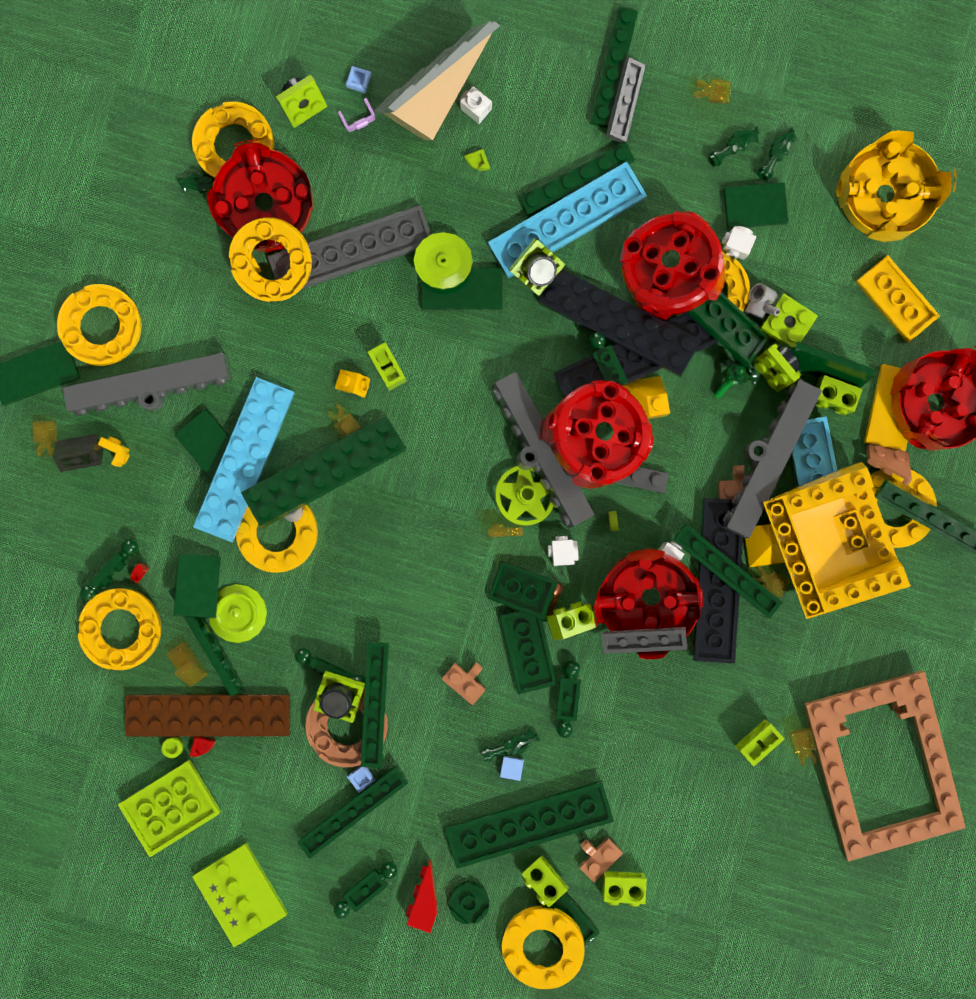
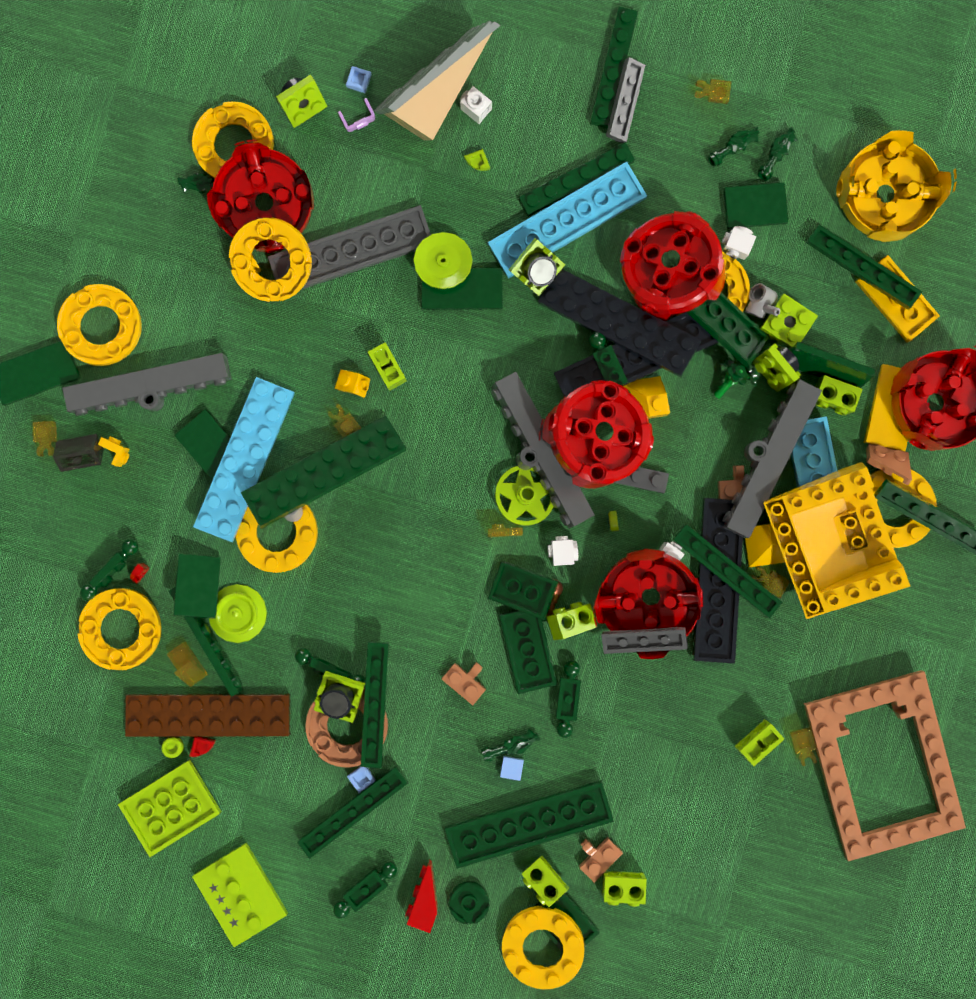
none -> dark green plate [806,225,922,310]

